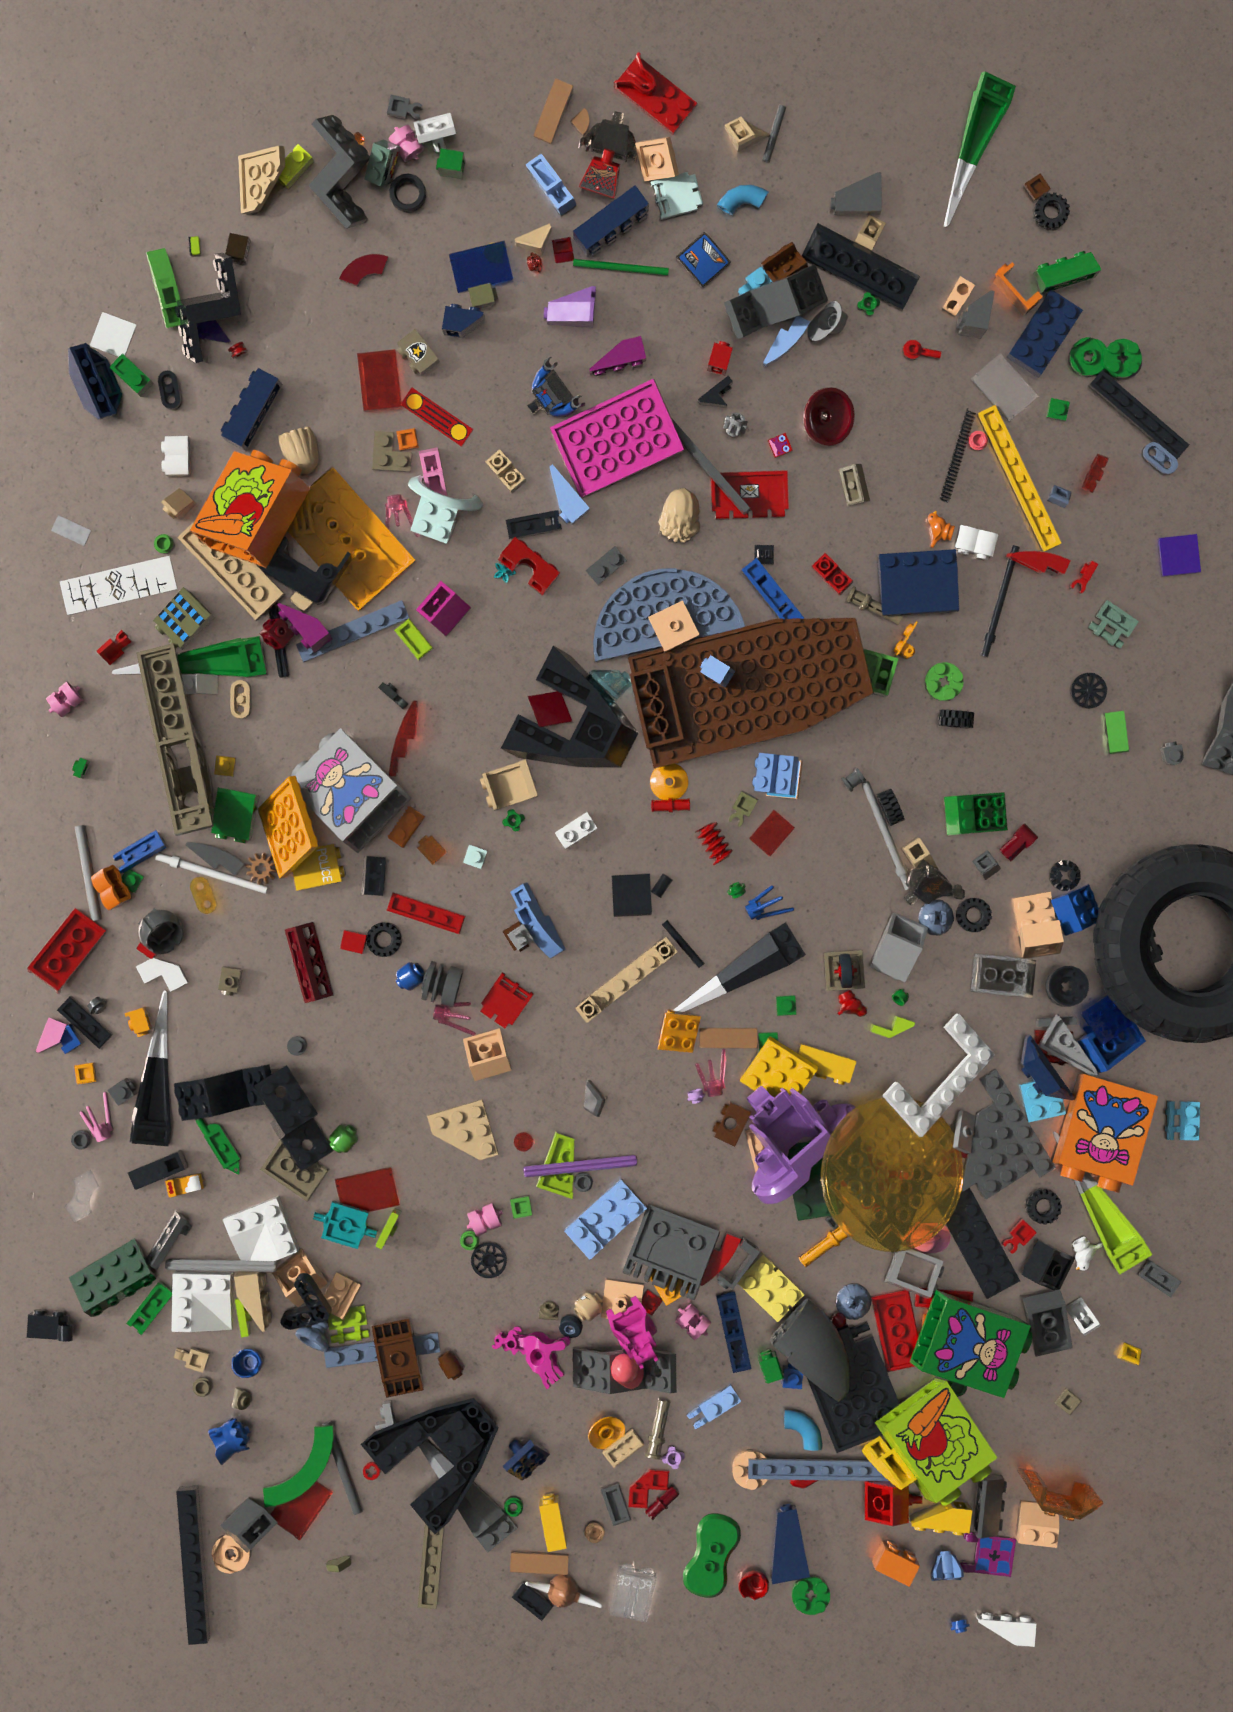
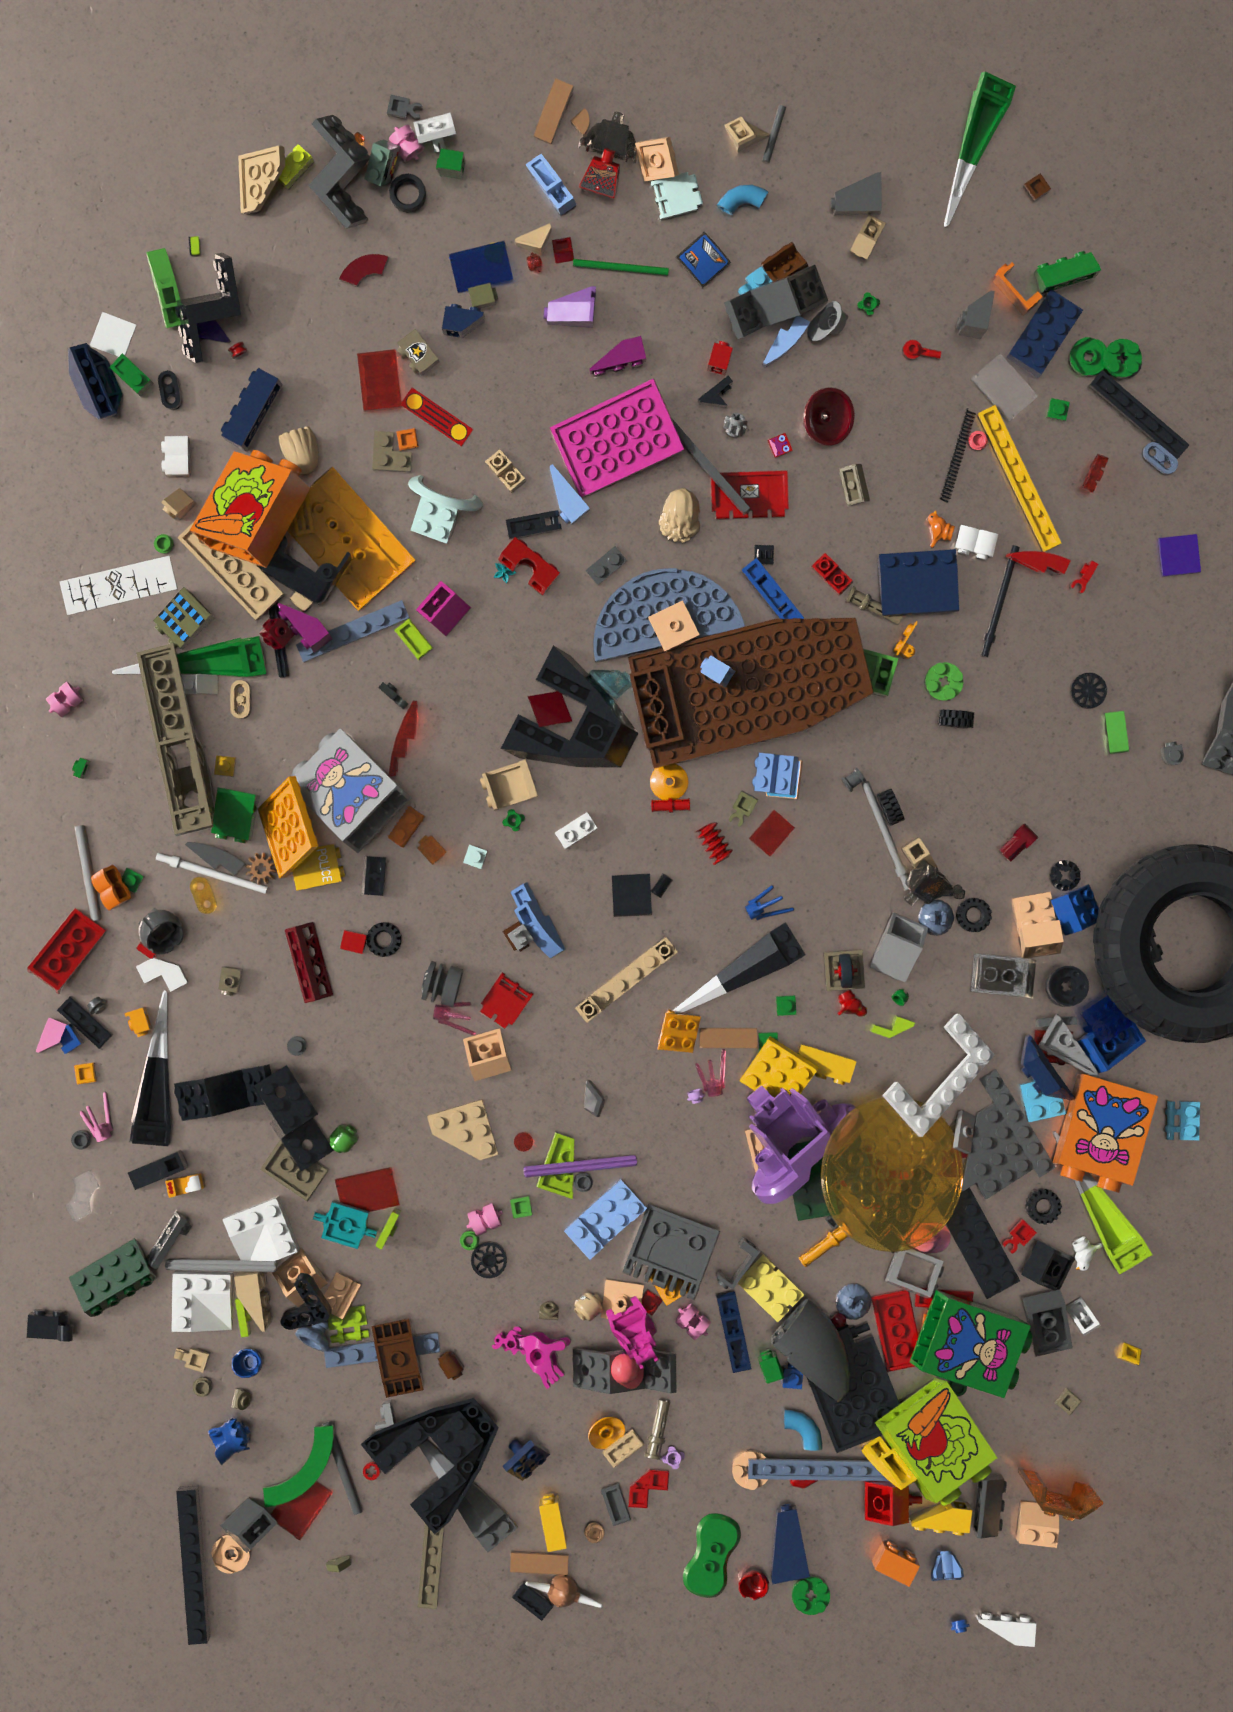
flat silver sticker [51,515,91,546] -> none
red plate [96,630,132,665] -> none
dark grey brick [108,1078,138,1106] -> none
blue hinge [113,830,166,873] -> none
green plate [126,1281,172,1335] -> none
green plate [195,1118,241,1175] -> none
dark brown brick [225,233,251,264] -> none
clear pink plant [385,494,419,537] -> none
red tile [387,892,466,934] -> none
blue head [396,962,425,991] -> none
bright pink slope [419,447,448,496] -> none
green plate [504,1497,523,1517] -> none
torso [527,357,585,416] -> none
black wheel [559,1316,583,1338] -> none
dark blue brick [573,185,649,257] -> none
clear brick [609,1564,657,1623] -> none
red plate [614,52,697,135] -> none
dark red axle [645,1487,679,1520] -> none
black bar [662,920,705,968] -> none
light blue hinge [687,1385,741,1429] -> none
red slope [700,1231,741,1286] -> none
reddish brown brick [712,1101,751,1147] -> none
green plate [727,882,746,899] -> none
black plate [802,223,920,310] -> none
light nougat leg [943,276,975,316] -> none
green slope [944,792,1008,835] -> none
magenta flag [960,1532,1016,1577] -> none
dark grey slope [972,850,1001,880] -> none
black tyre [1033,192,1070,230] -> none
sand blue slope [1047,485,1072,508] -> none
sand green plate [1088,600,1139,649] -> none
dark grey plate [1138,1260,1181,1297] -> none

